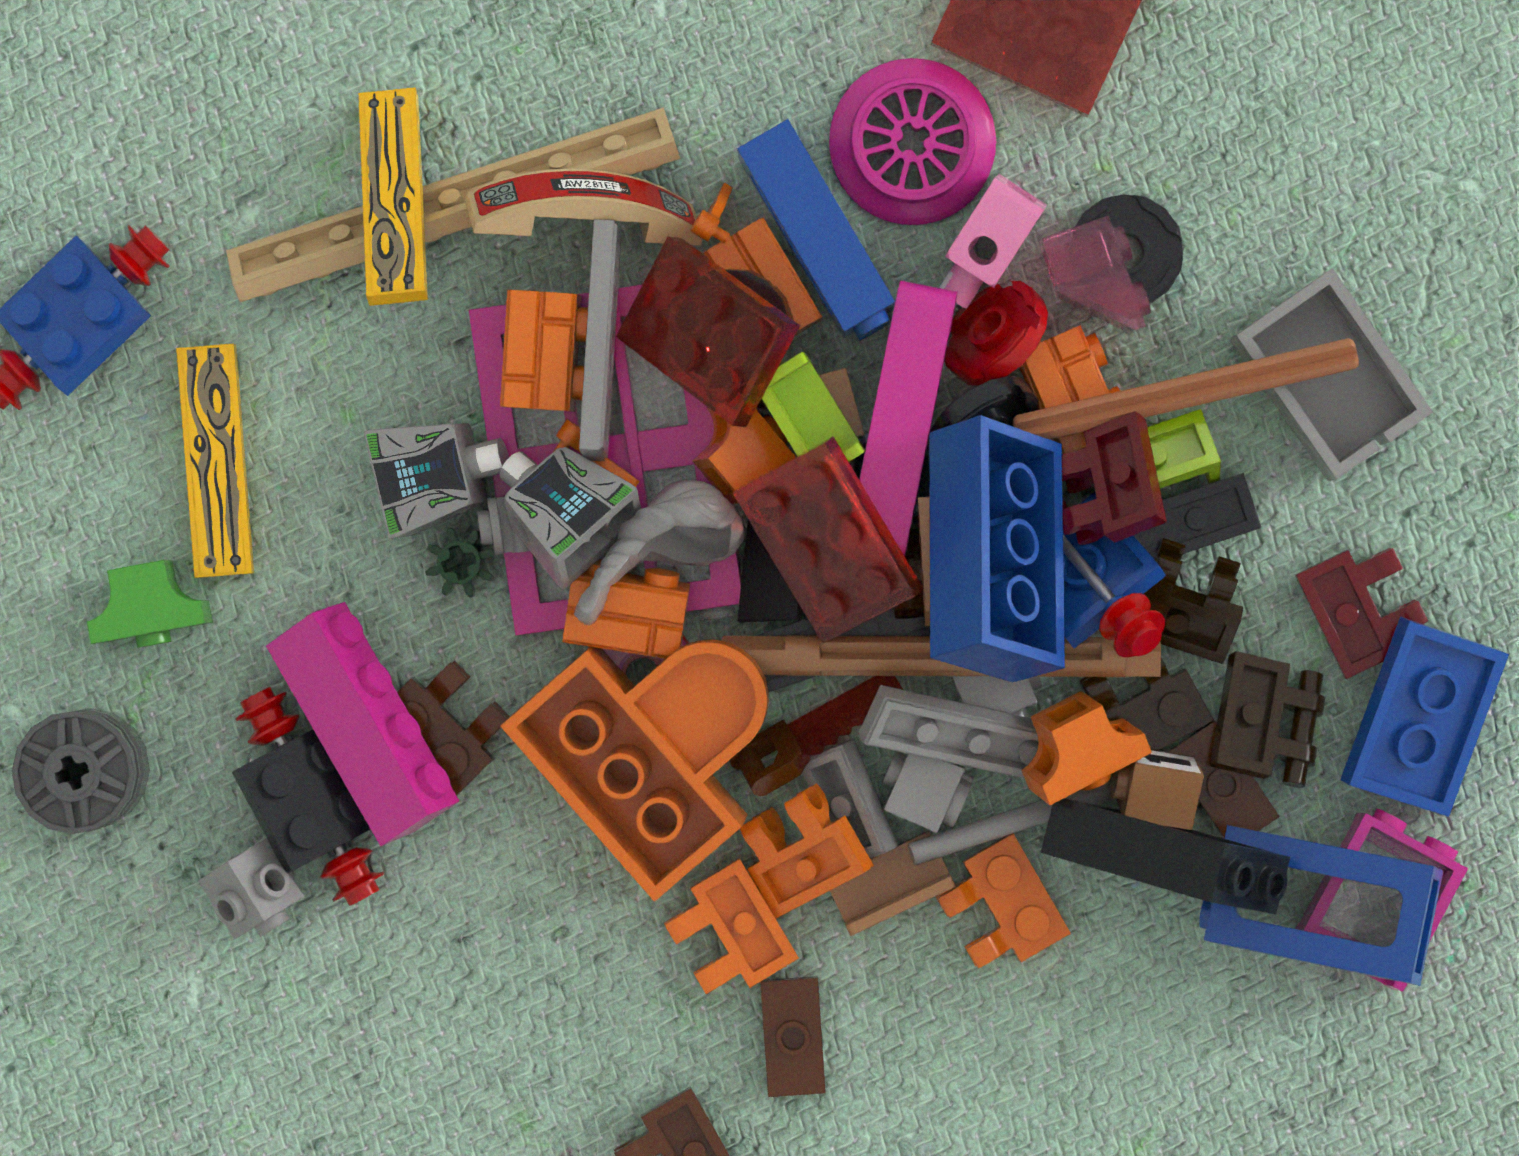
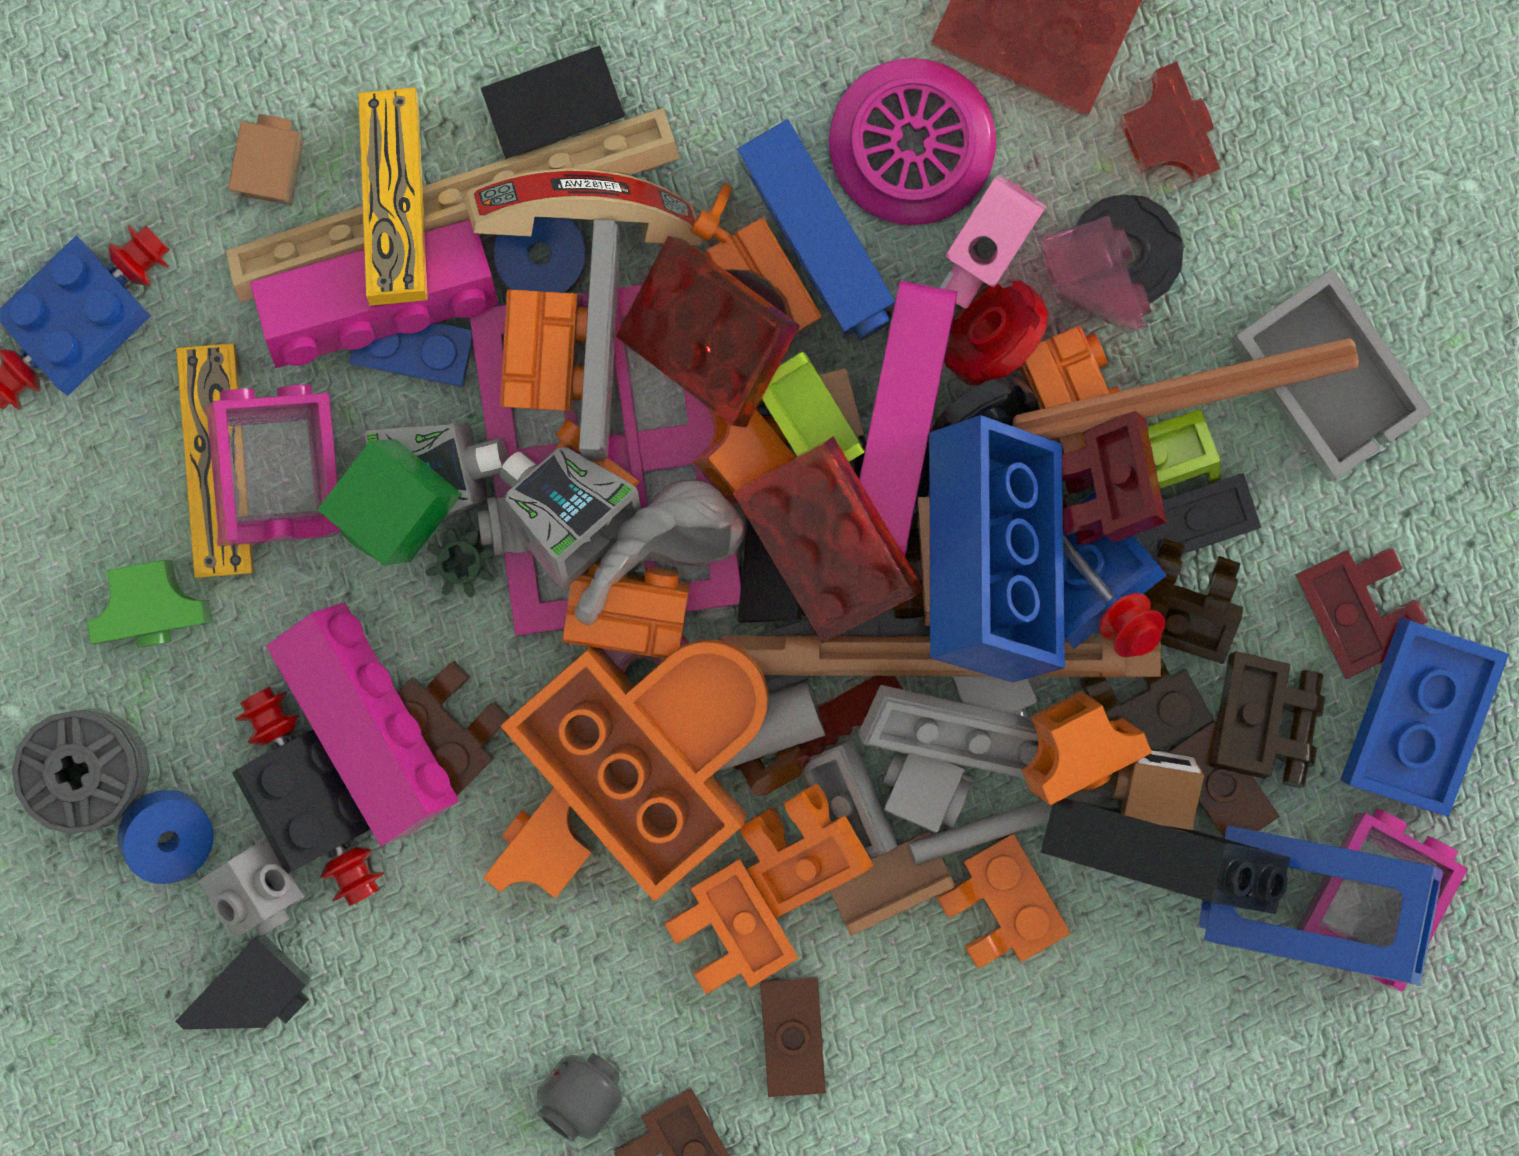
none -> blue piece [117,790,214,884]
none -> black slope [175,935,312,1030]
none -> window [205,384,340,546]
none -> medium nougat brick [228,114,305,205]
none -> dark pink brick [250,220,499,368]
none -> green head [317,439,462,566]
none -> blue plate [349,323,473,388]
none -> black piece [480,46,625,159]
none -> orange brick [483,788,594,898]
none -> blue piece [493,217,587,293]
none -> dark grey head [537,1053,622,1142]
none -> light grey brick [716,679,825,772]
none -> clear red brick [1119,61,1221,183]

